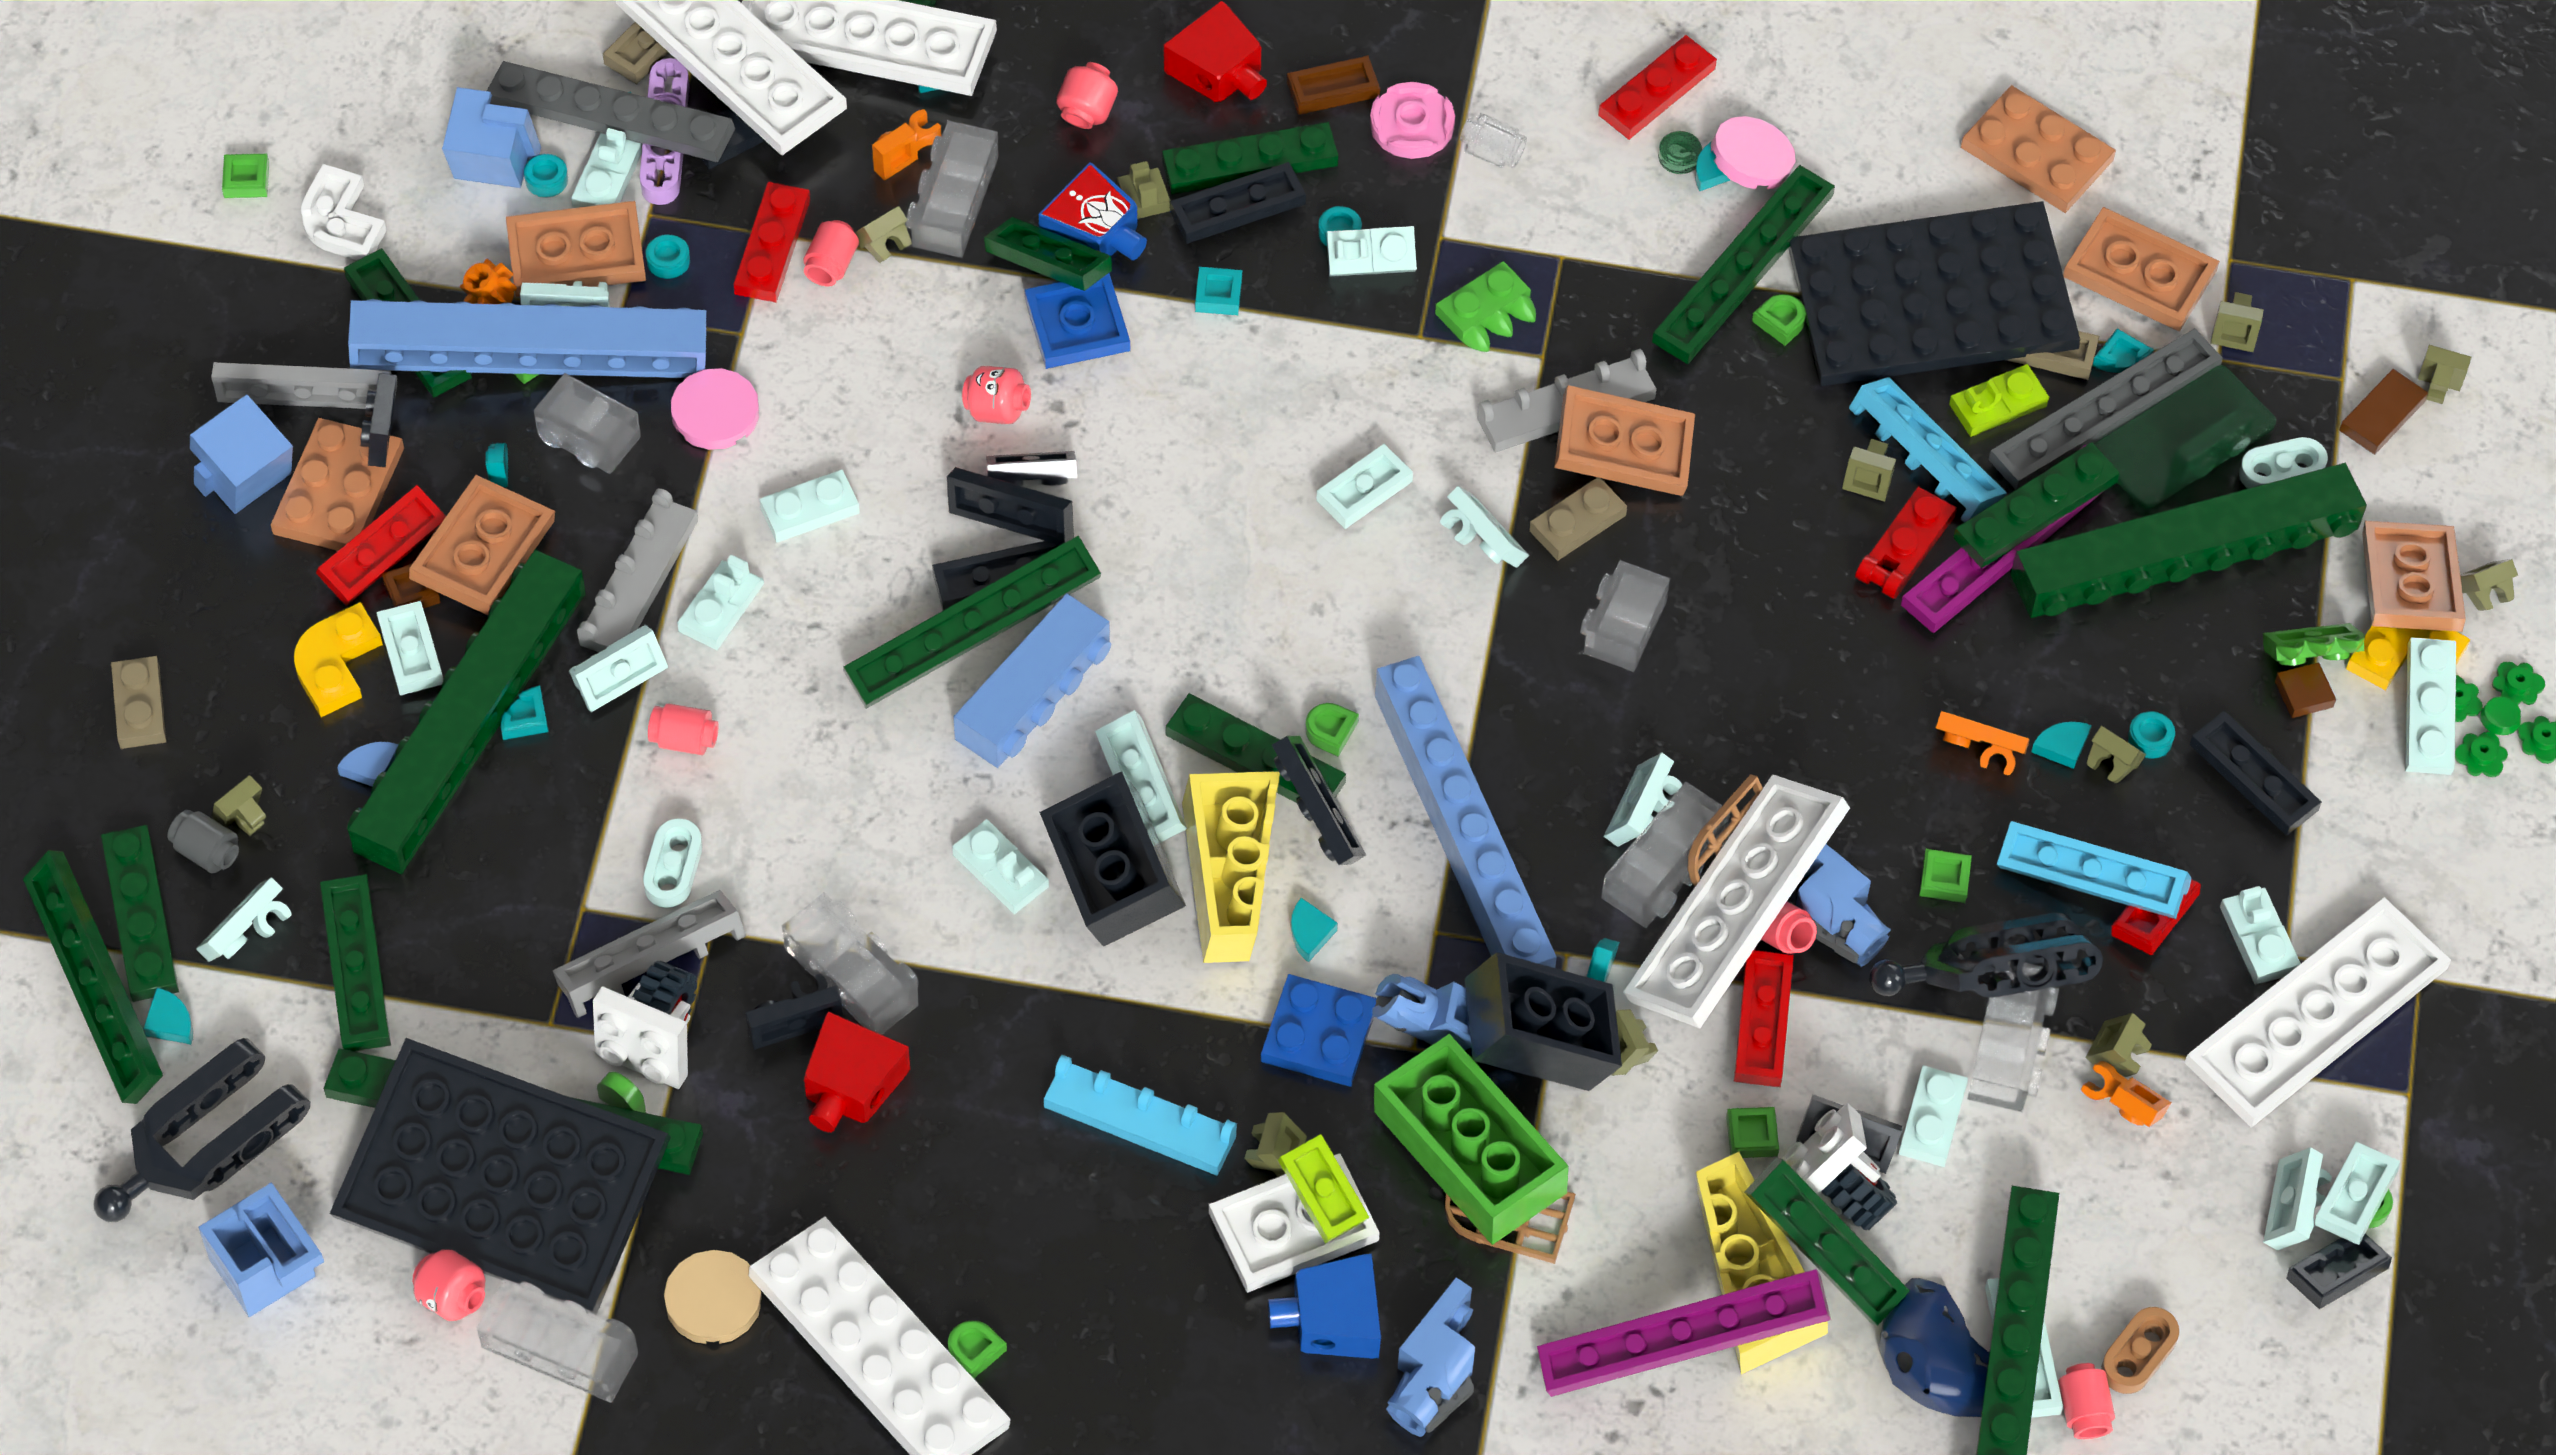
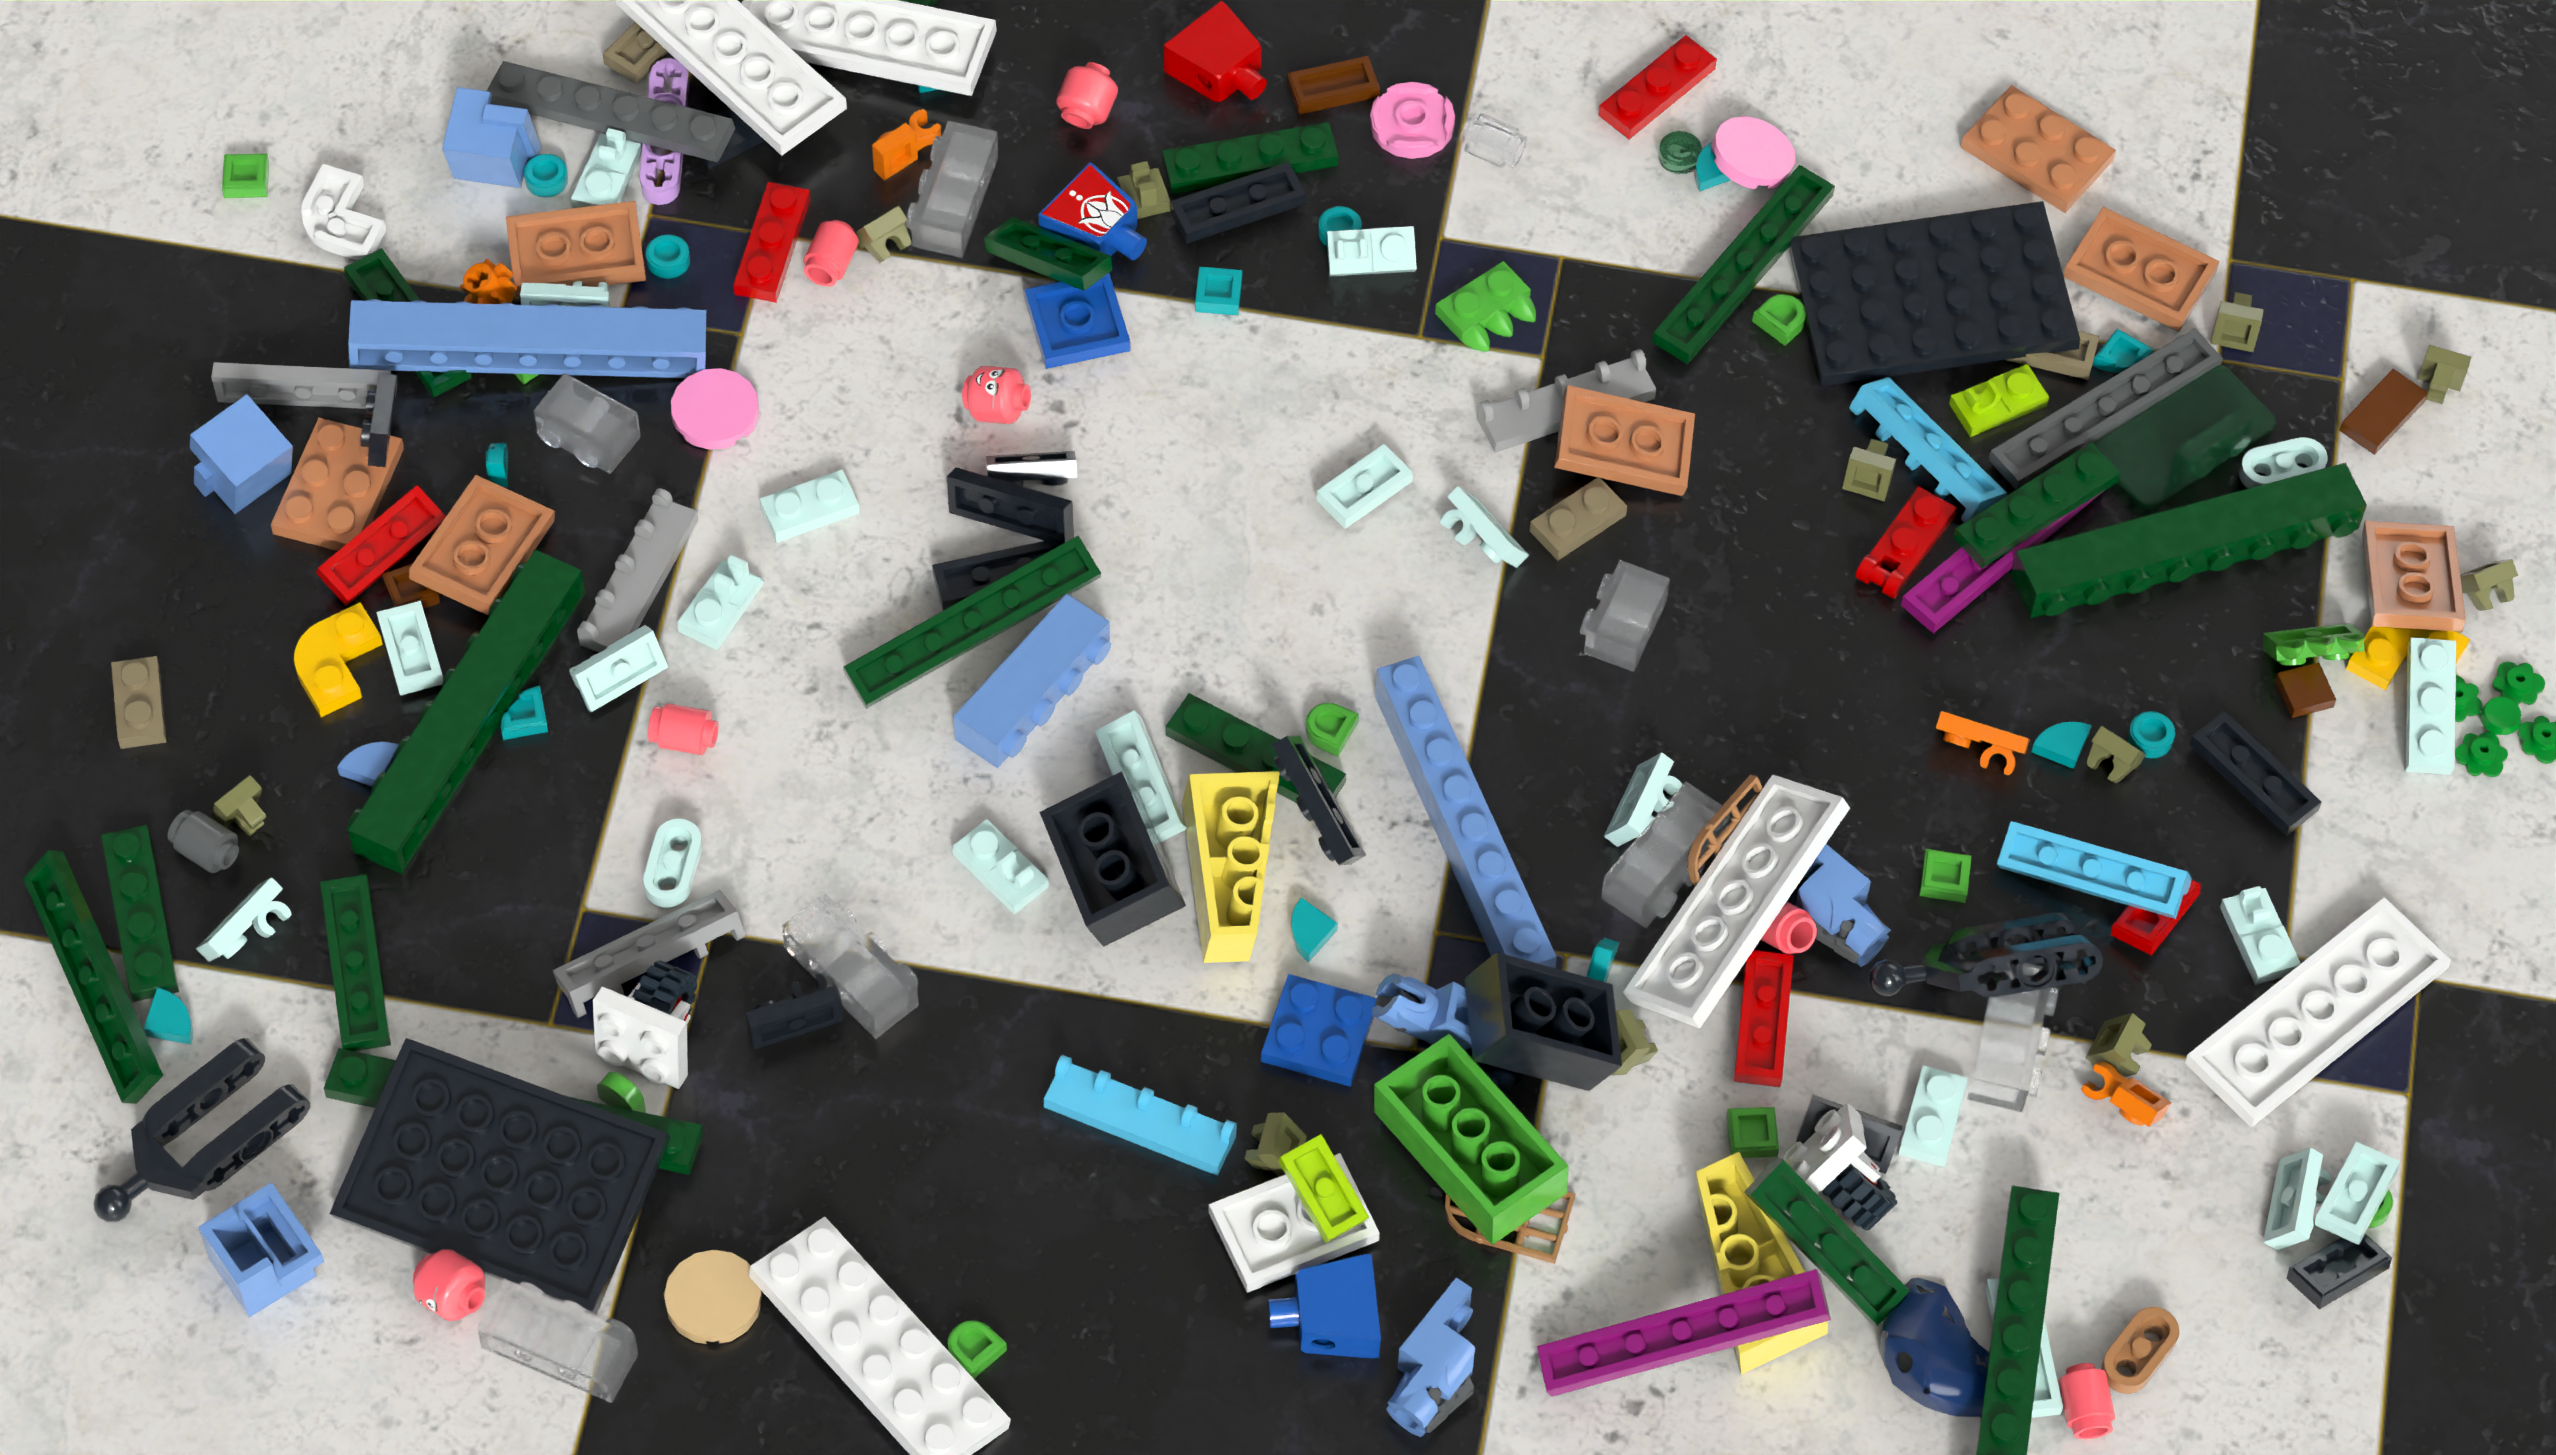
red torso [804,1012,910,1132] -> none

